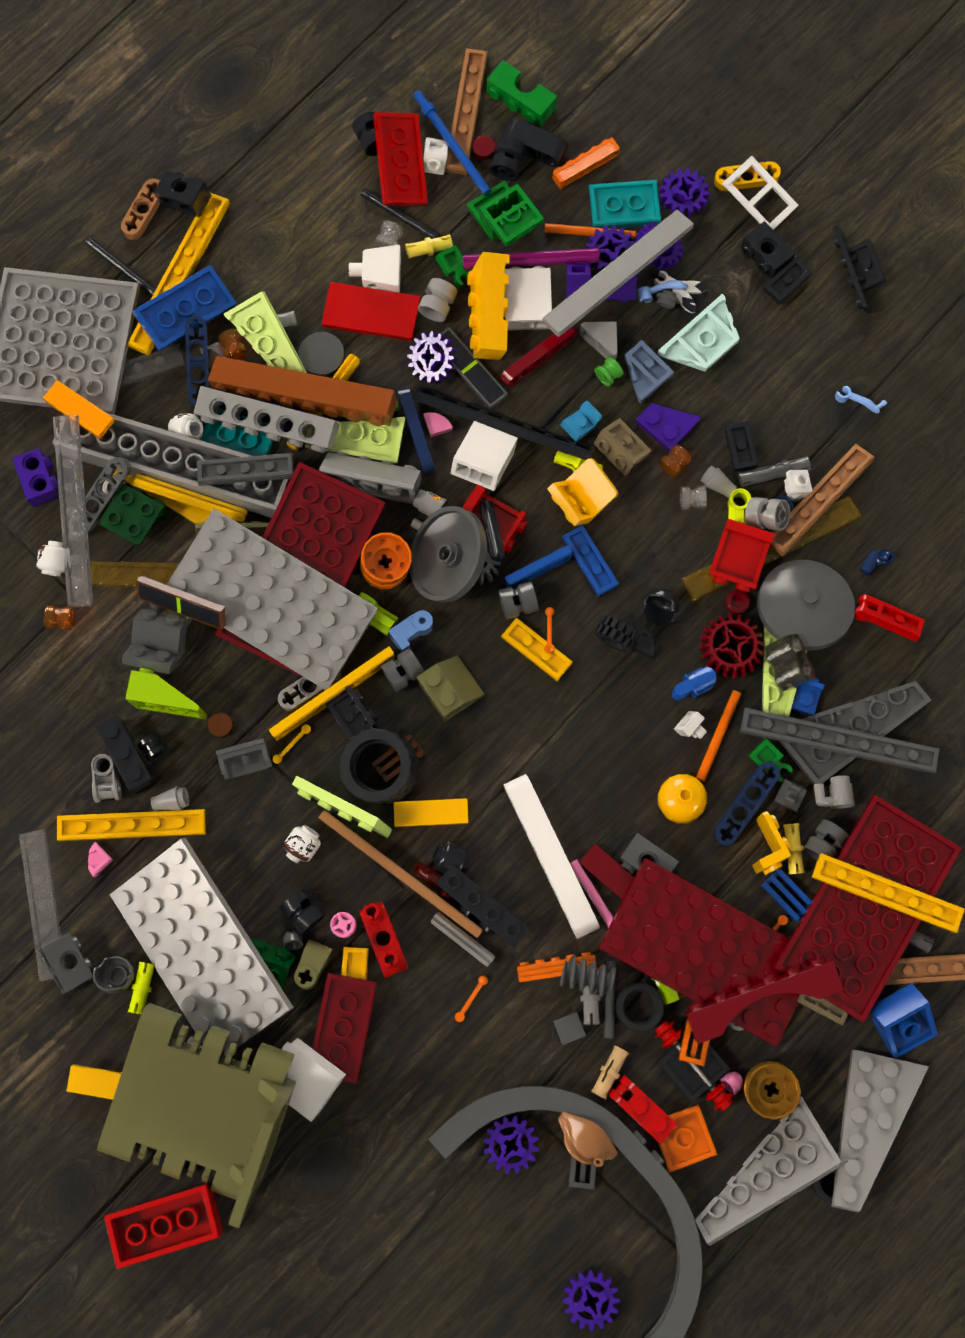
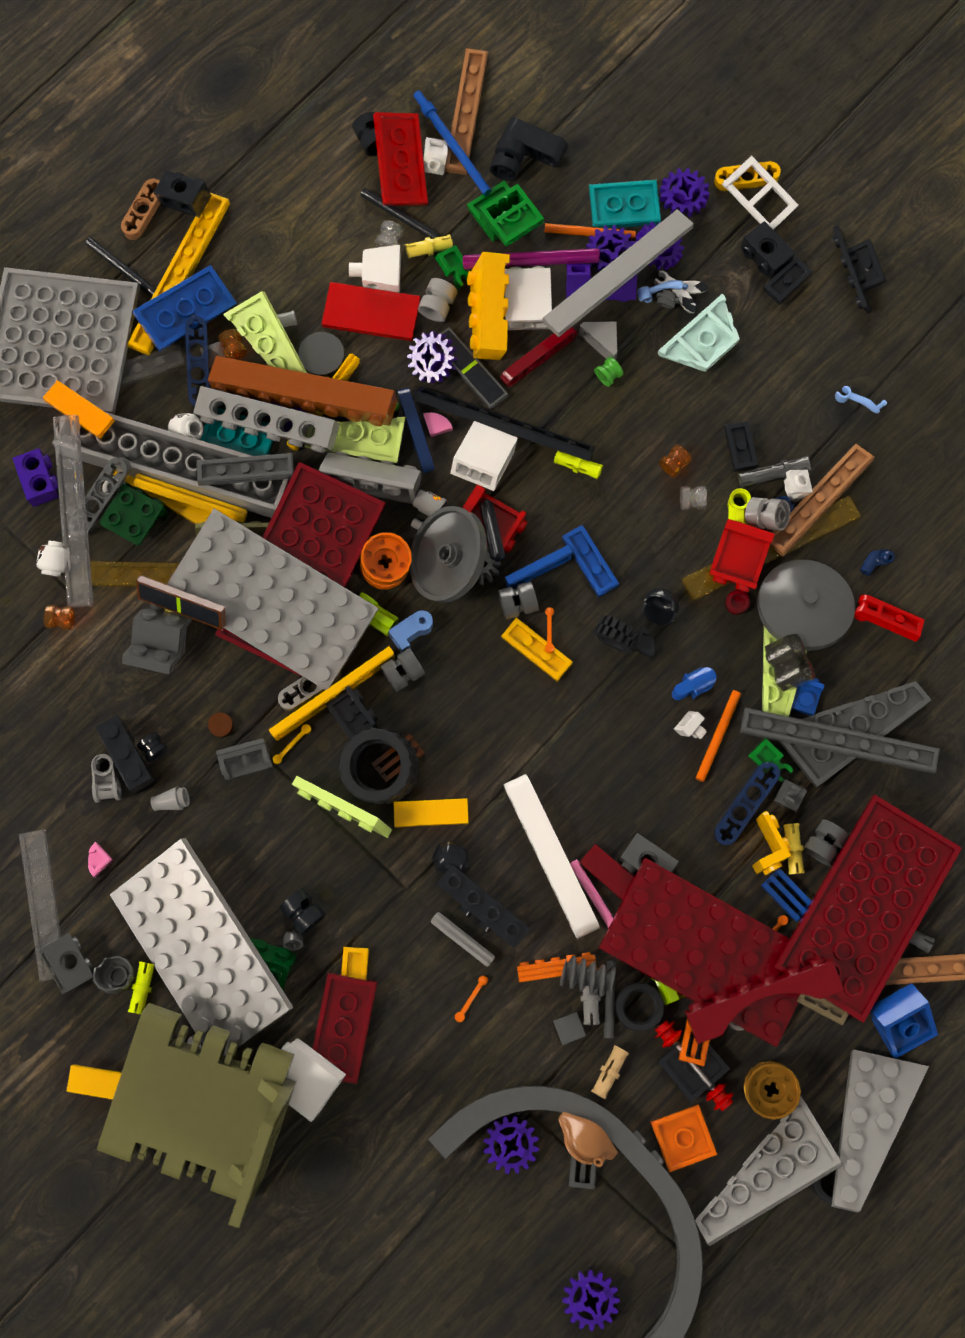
yellow tile [57,809,206,841] -> none
red brick [104,1182,224,1269] -> none
lime slope [125,668,208,720] -> none
white head [284,825,321,863] -> none
olive piece [294,939,333,990] -> none
medium nougat tile [318,811,483,939] -> none
bright pink wheel [330,912,357,938] -> none
red piece [359,901,409,978] -> none
clear red arm [413,862,451,898] -> none
olive slope [417,655,485,722] -> none
dark red tile [473,136,495,160] -> none
green arch [487,60,557,128] -> none
yellow bracket [547,458,618,526] -> none
orange piece [553,137,620,189] -> none
dark azure bracket [560,401,602,442] -> none
dark tan bracket [594,418,651,476] -> none
red plate [608,1075,678,1145] -> none
sand blue wing [624,340,674,404] -> none
dark purple wing [635,403,701,452] -> none
yellow cylinder [658,774,707,824] -> none
dark red gear [699,614,765,679] -> none
light grey cone [700,465,737,498] -> none
bright pink hinge [721,1072,743,1095] -> none
yellow tile [812,853,965,933] -> none
light grey piece [814,776,855,809] -> none

